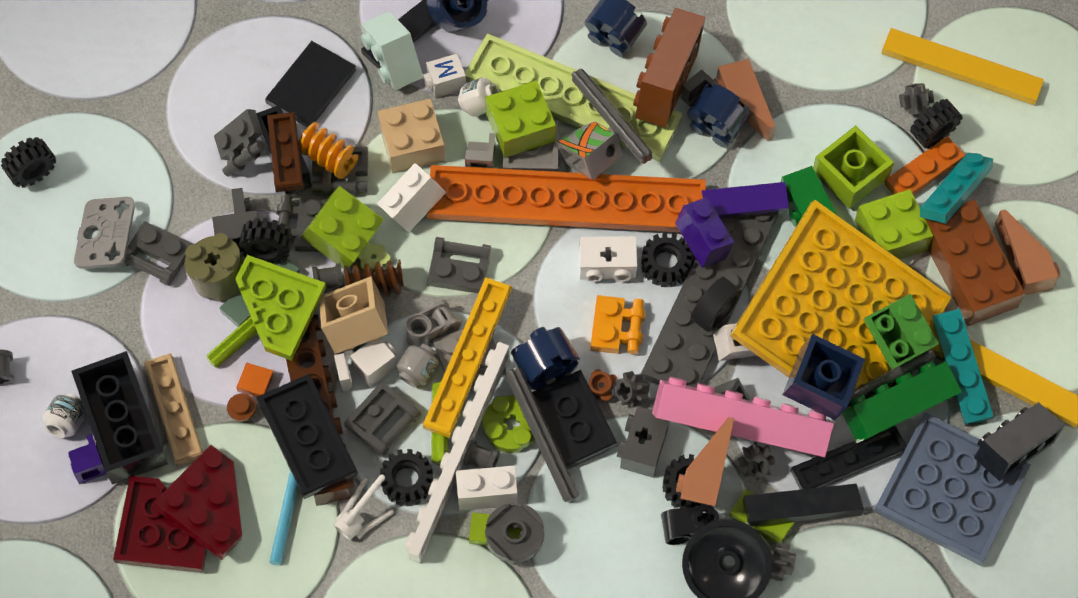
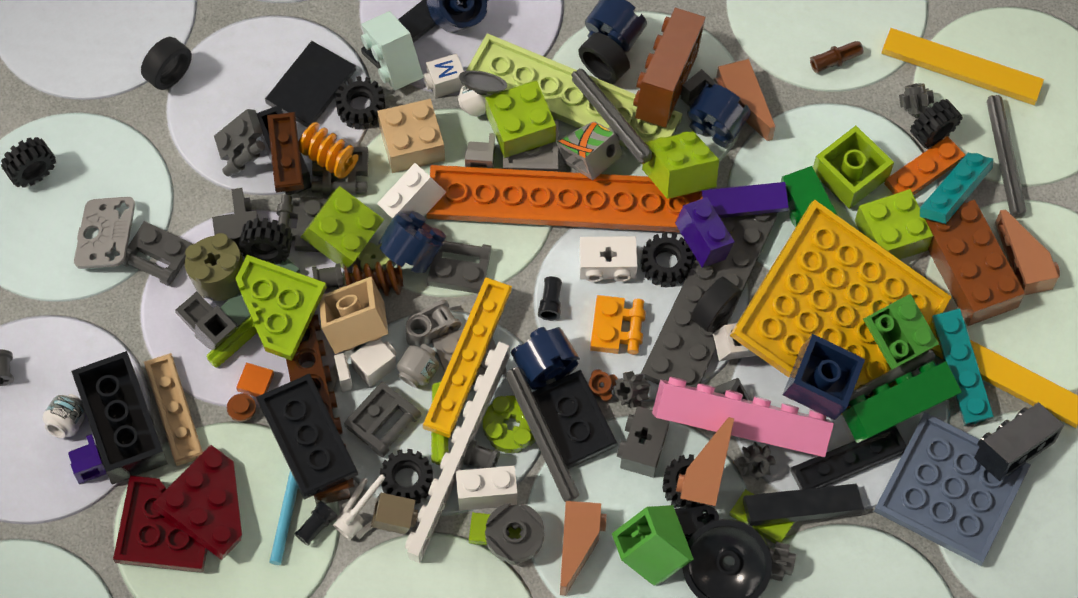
none -> black tyre [141,37,192,90]
none -> dark grey brick [175,291,237,350]
none -> black pin [294,501,337,546]
none -> black tyre [335,76,385,129]
none -> dark tan brick [371,492,418,535]
none -> dark blue brick [378,211,446,273]
none -> dark grey piece [459,70,507,95]
none -> black pin [538,276,562,321]
none -> nougat slope [560,501,607,596]
none -> black tyre [578,33,630,84]
none -> bright green slope [612,505,694,586]
none -> lime brick [642,131,719,199]
none -> reddish brown axle [810,41,864,73]
none -> dark grey axle [986,95,1026,218]

